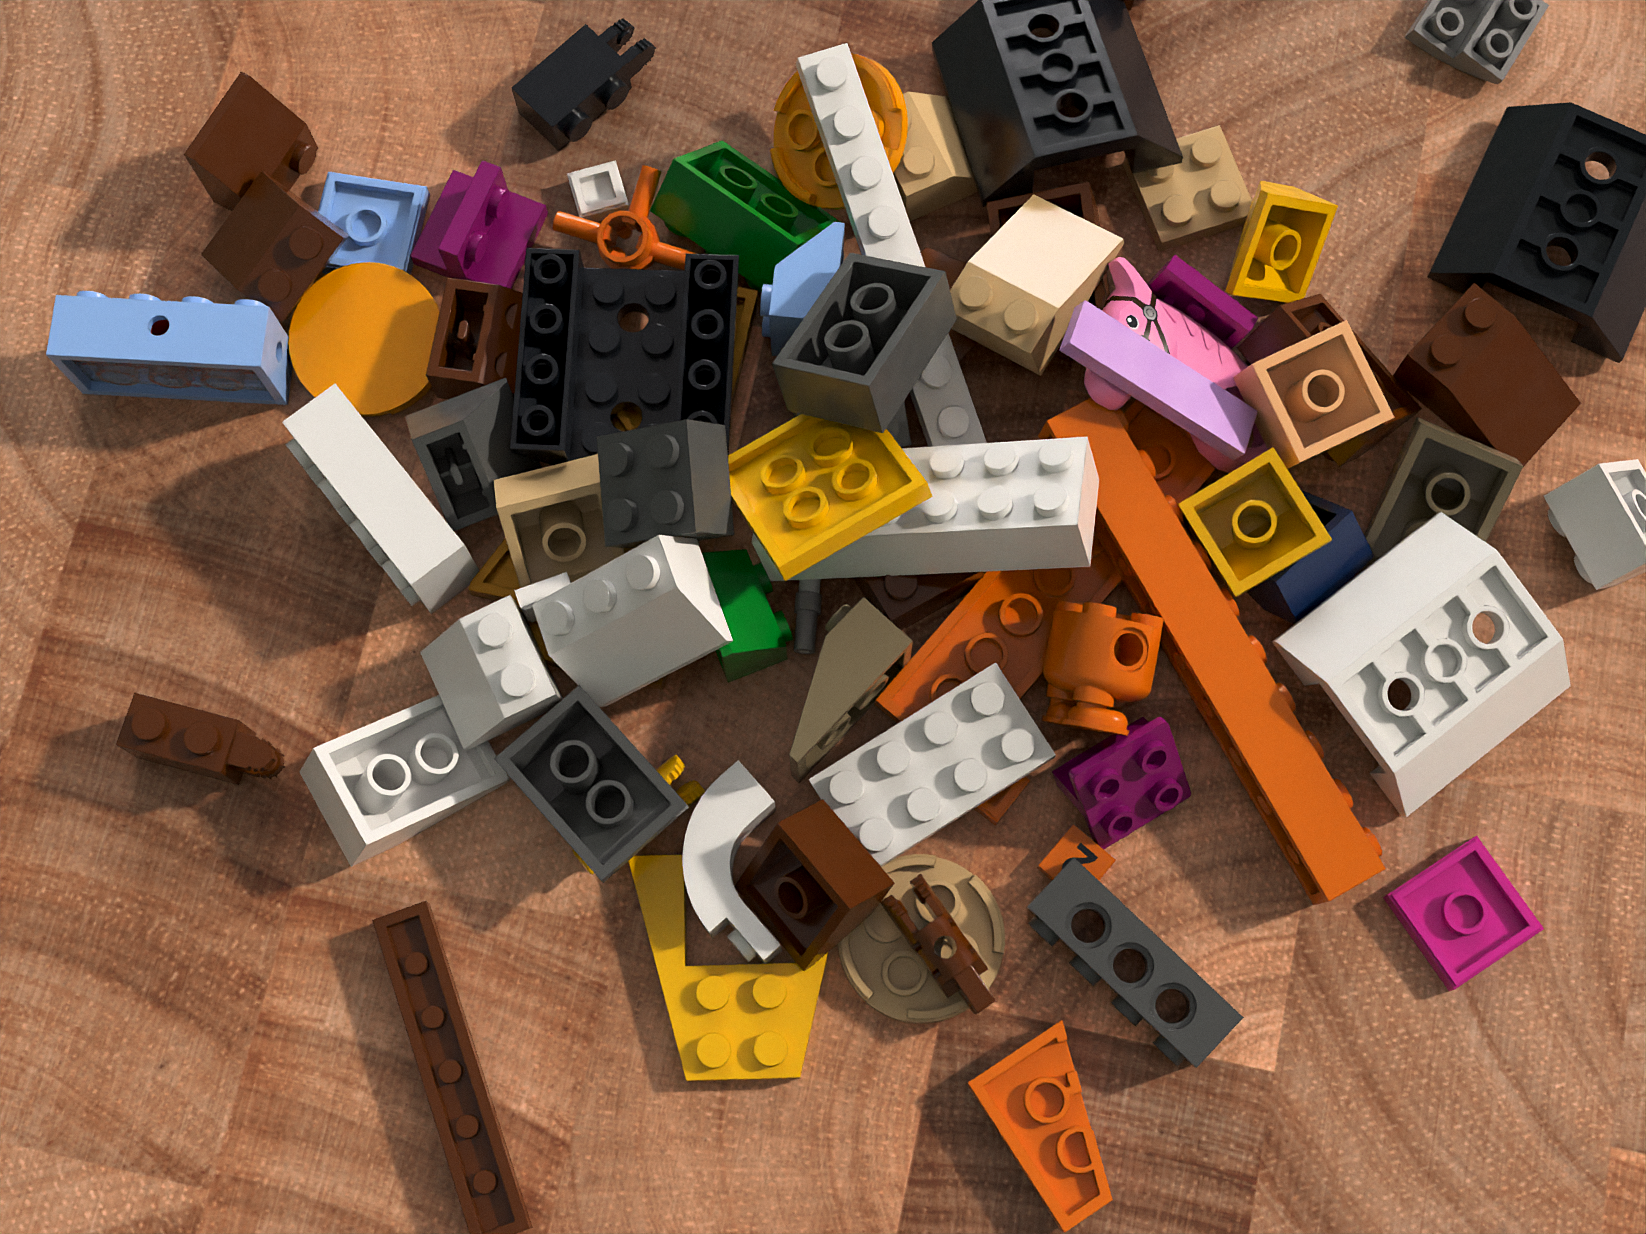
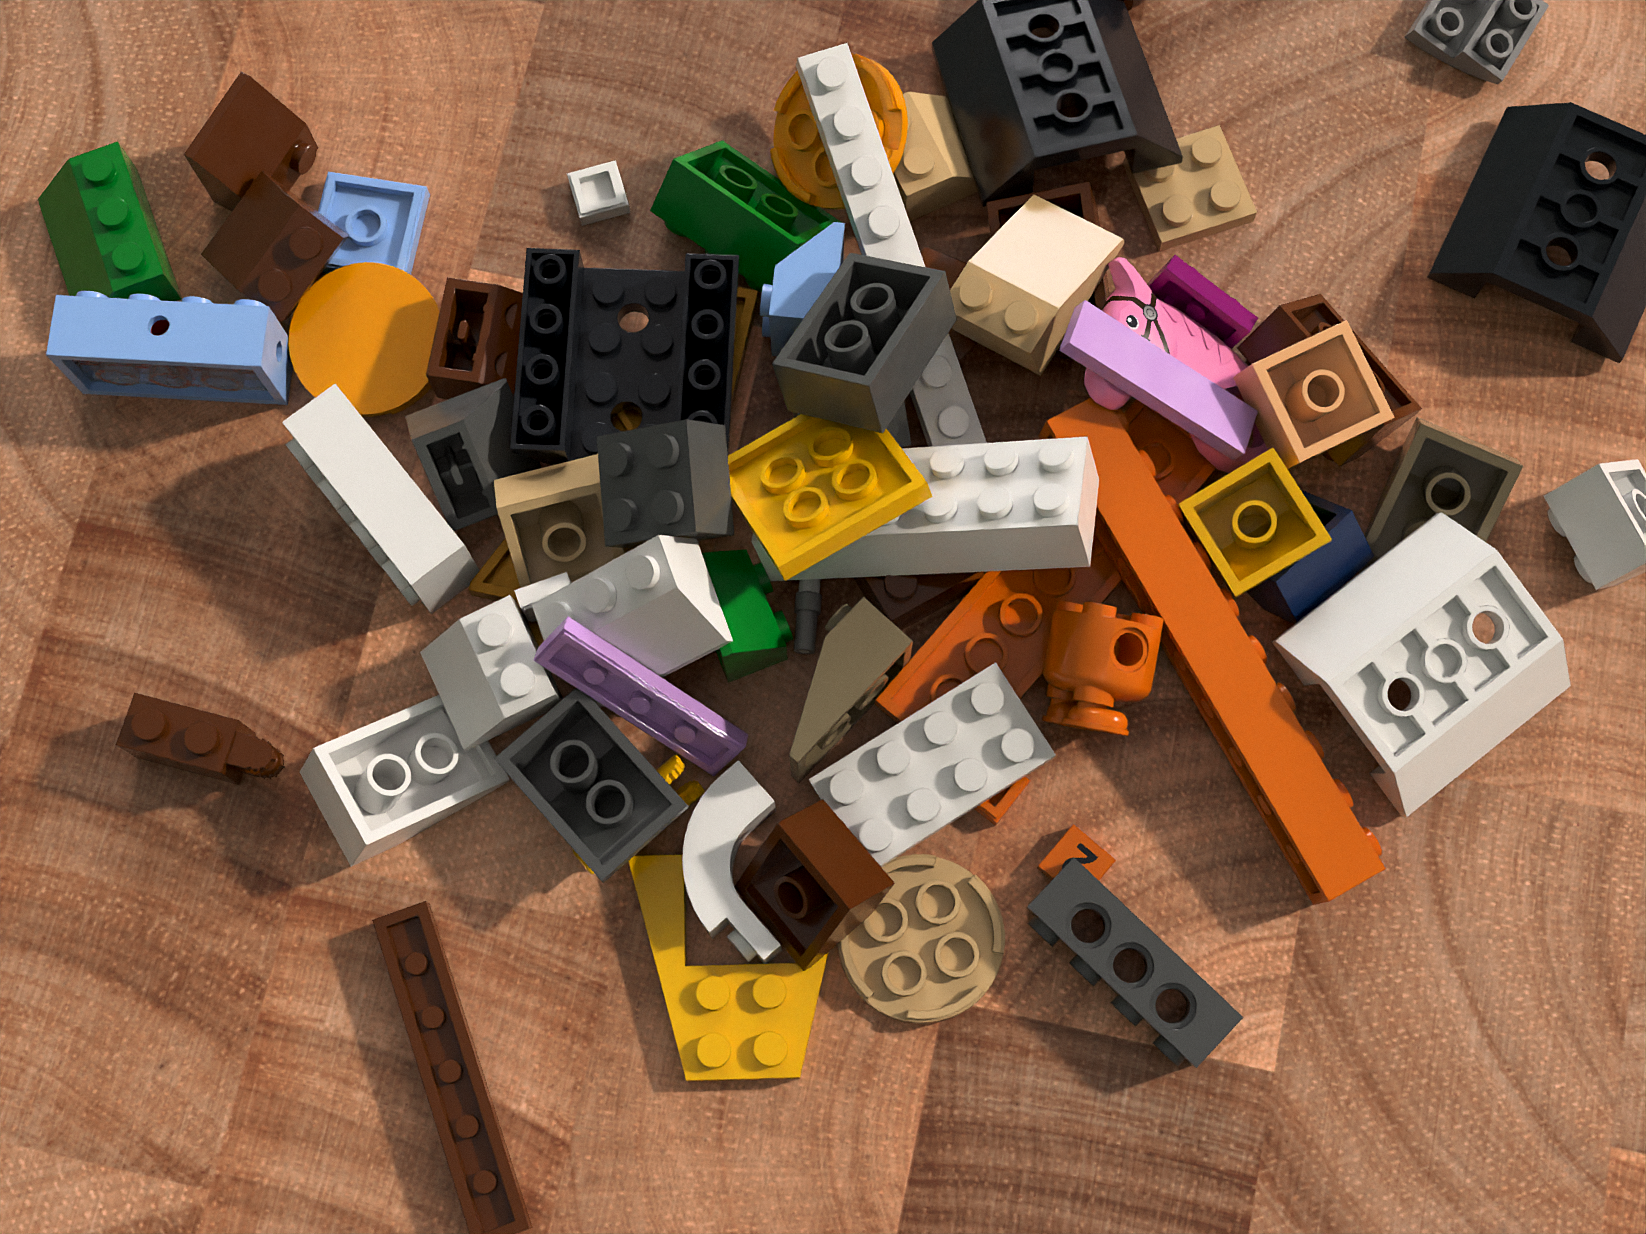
magenta bracket [410,160,548,289] -> none
black hinge [511,18,656,151] -> none
orange bar [553,165,698,271] -> none
reddish brown hinge [880,874,995,1014] -> none
orange wing [966,1020,1113,1233] -> none
magenta bracket [1052,717,1191,849] -> none
yellow slope [1225,181,1338,303] -> none
dark pink tile [1383,836,1544,991] -> none
reddish brown slope [1393,283,1581,467] -> none
none -> green slope [38,141,182,301]
none -> lavender tile [534,616,748,776]

